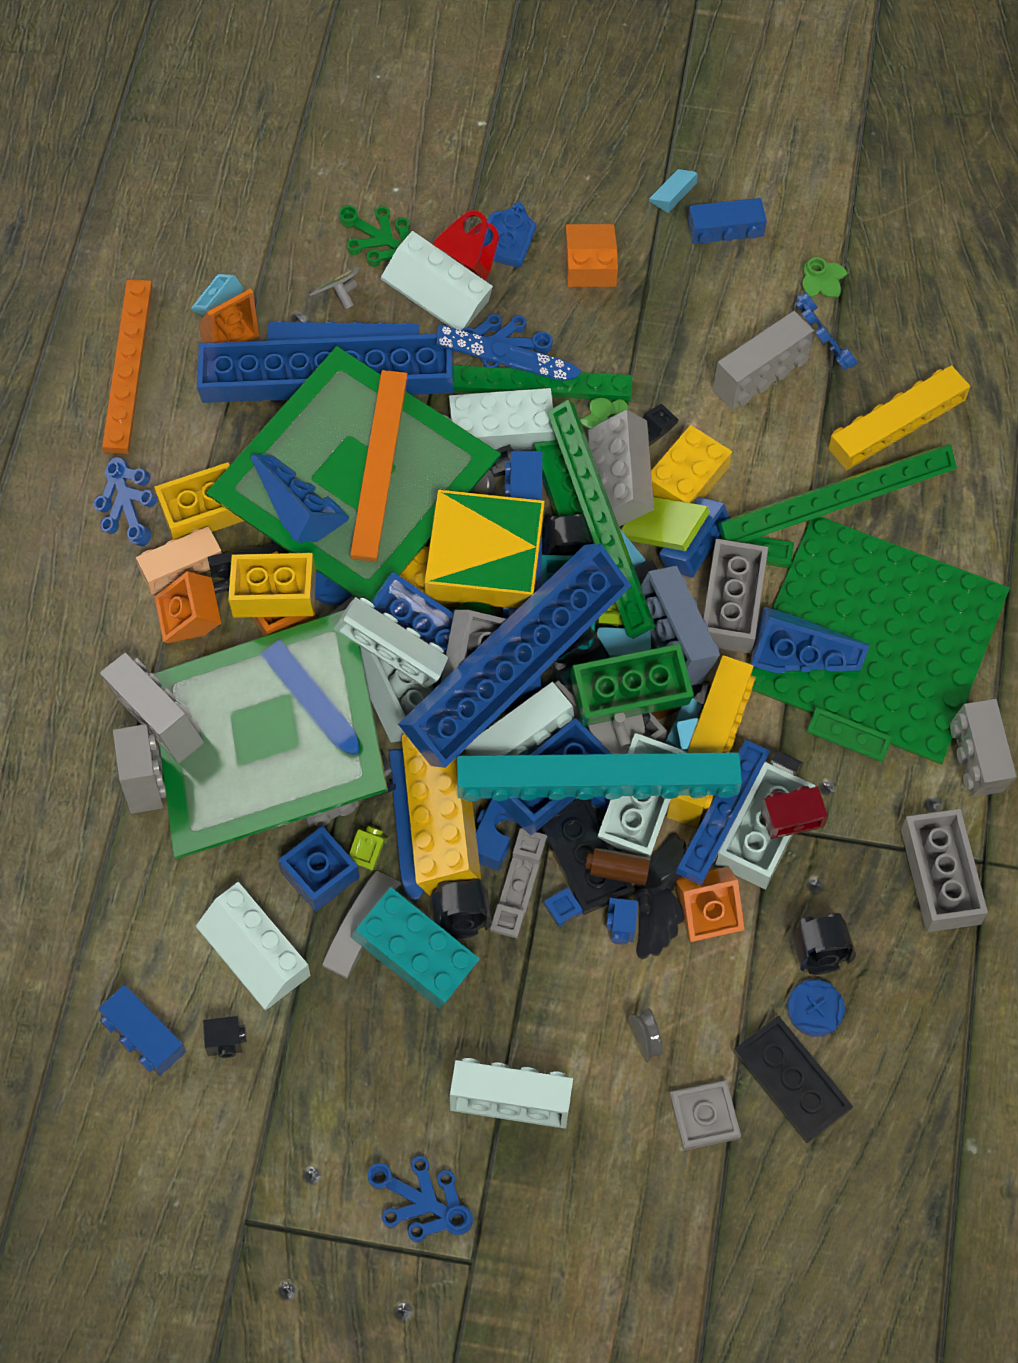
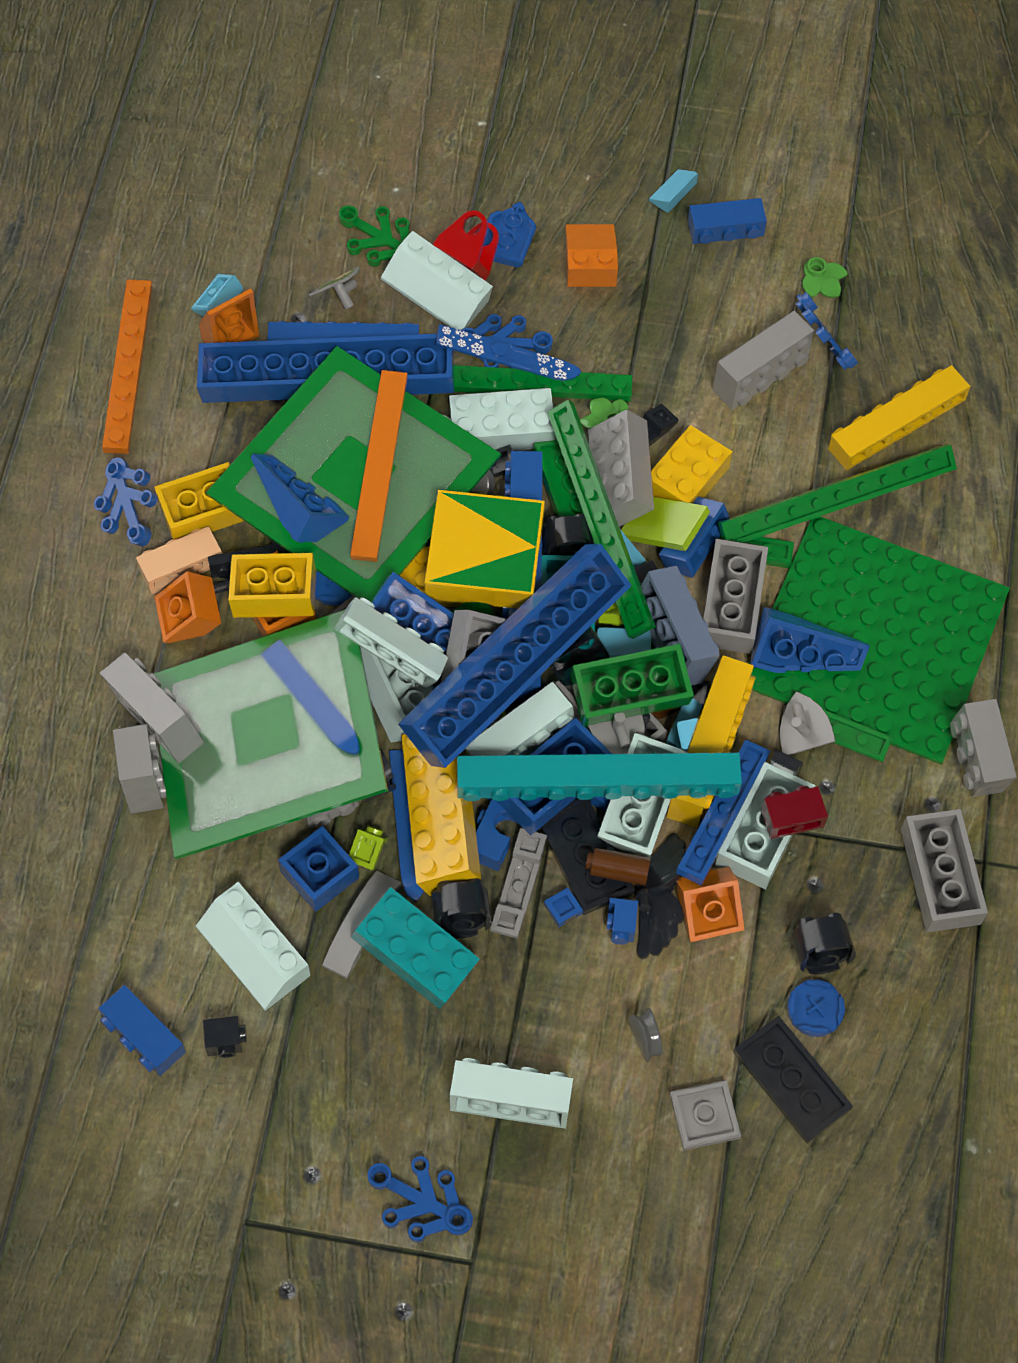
none -> light grey shield [780,692,836,755]

